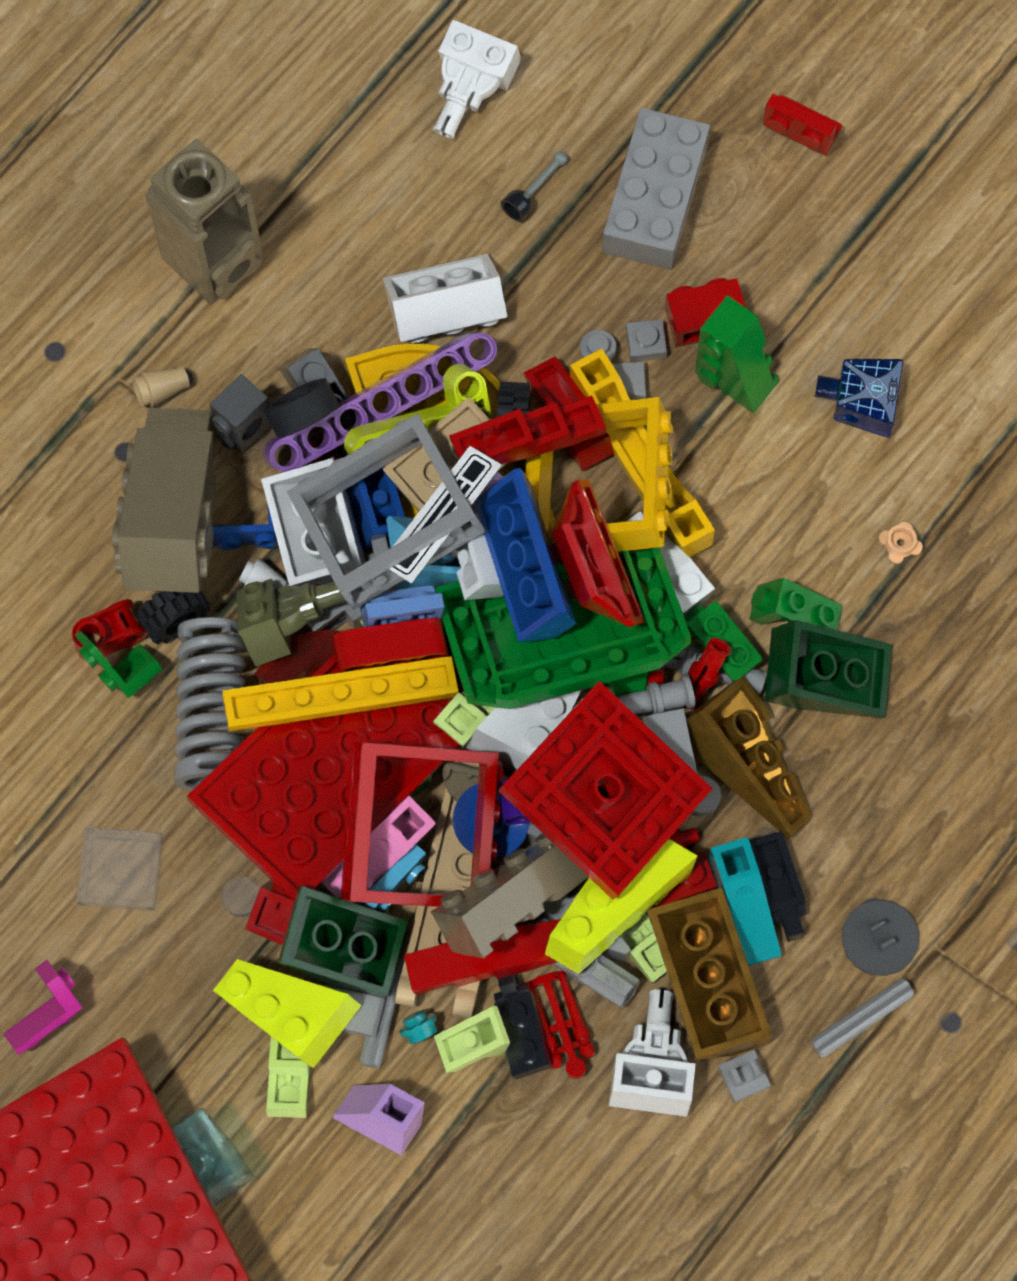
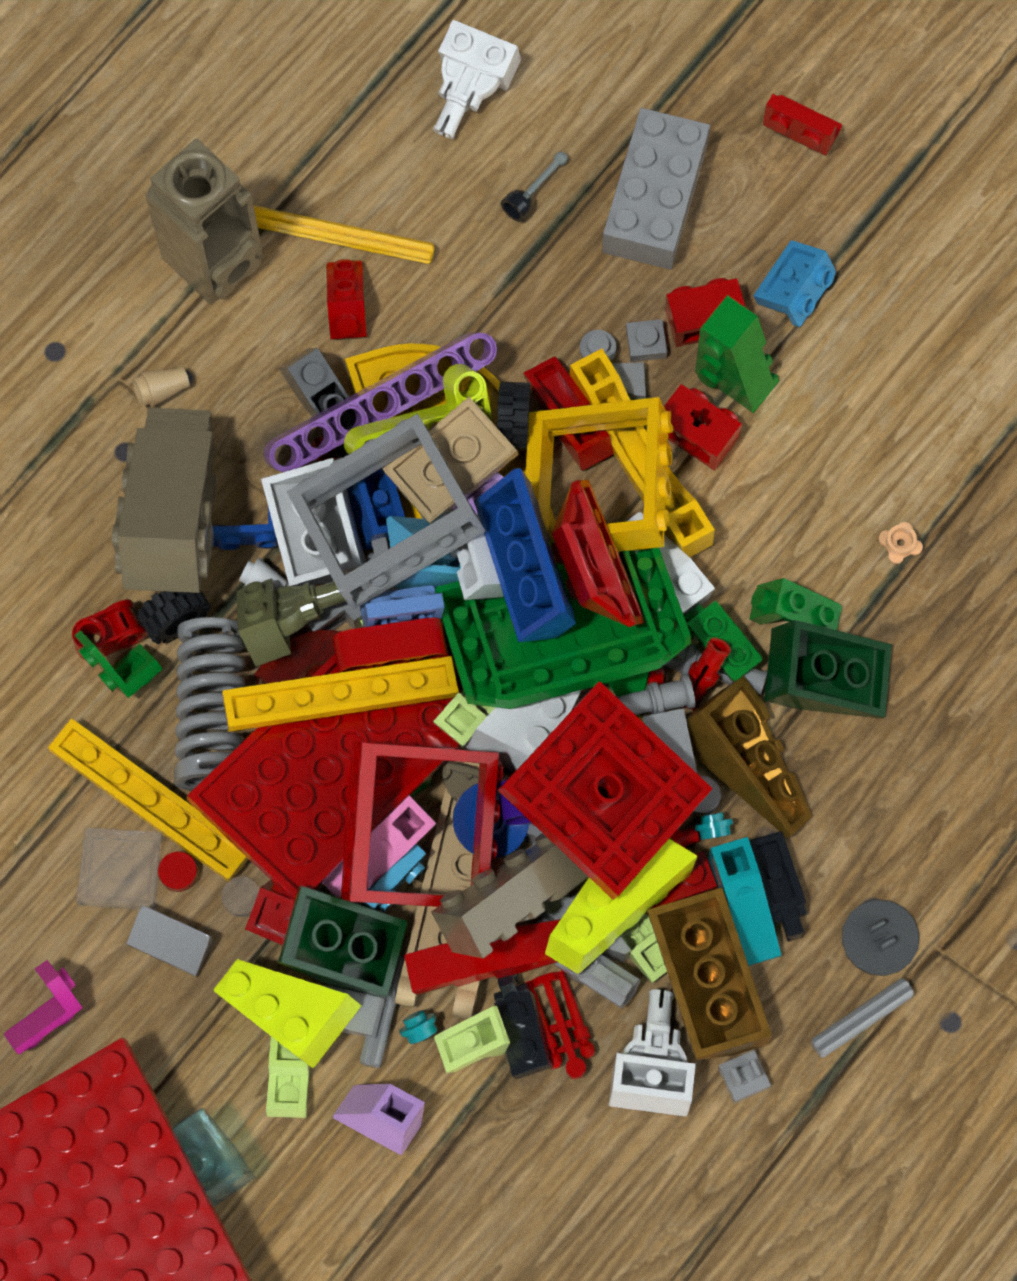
dark grey brick [210,374,272,455] -> none
black tyre [264,378,339,437] -> none
white slope [383,254,507,343] -> none
white sticker [389,446,502,584] -> none
red slope [449,395,607,464] -> none
clear blue torso [814,359,903,438] -> none
none -> yellow plate [48,718,248,883]
none -> light grey slope [127,905,214,977]
none -> red tile [158,851,198,892]
none -> yellow axle [254,205,435,264]
none -> red bracket [326,259,367,339]
none -> red brick [664,384,742,471]
none -> teal plate [695,812,733,840]
none -> dark azure bracket [753,240,836,327]

